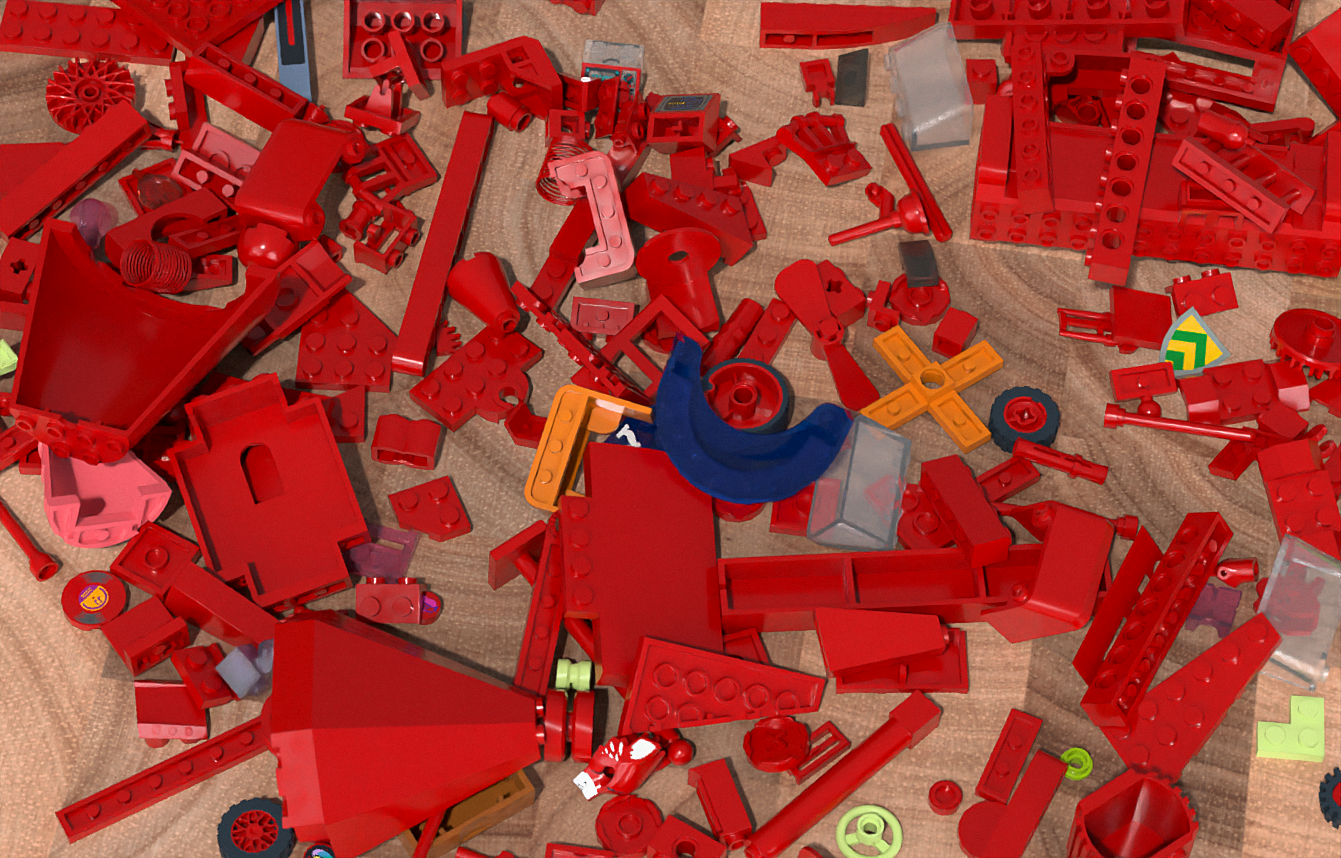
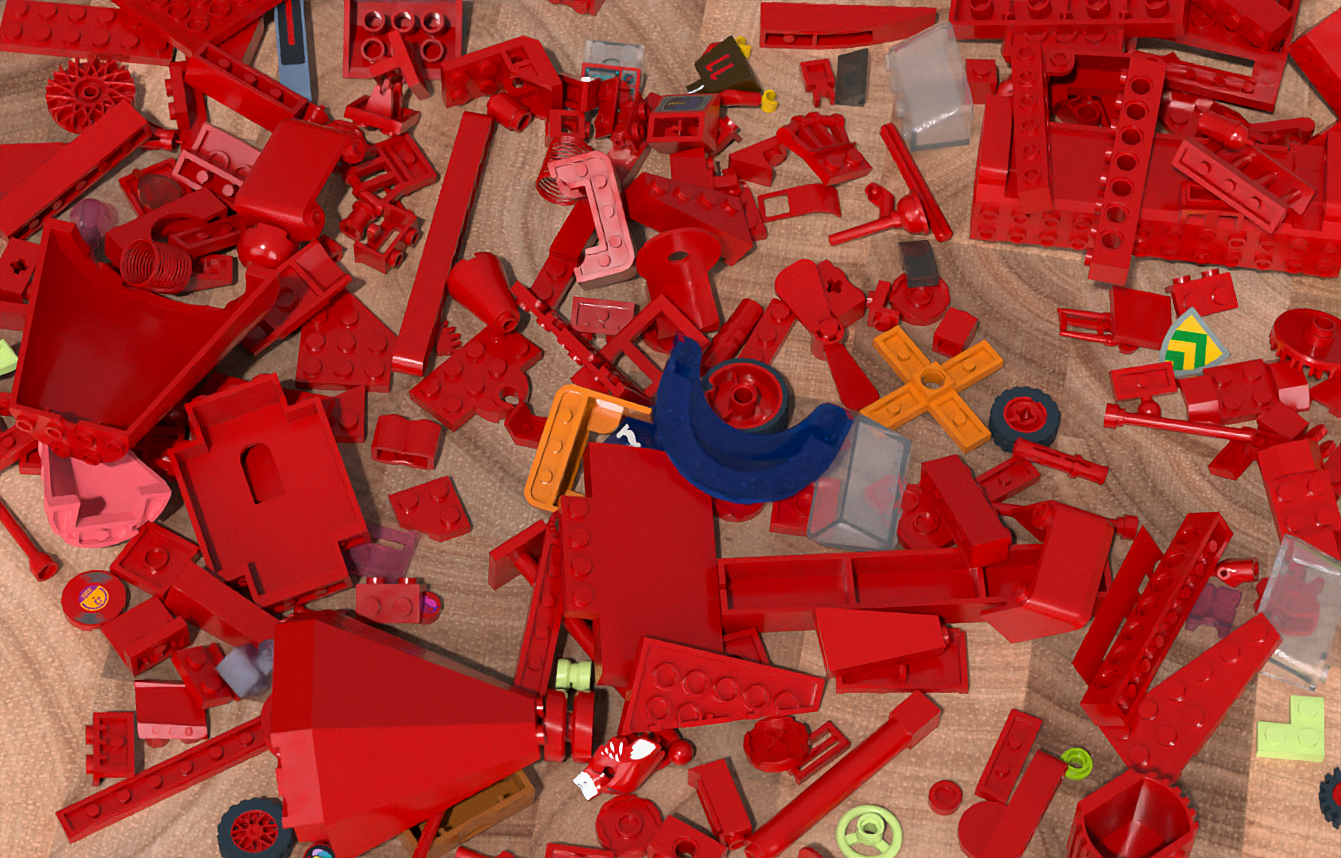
none -> red bracket [85,712,135,786]
none -> torso [686,35,779,113]
none -> red piece [757,183,842,223]

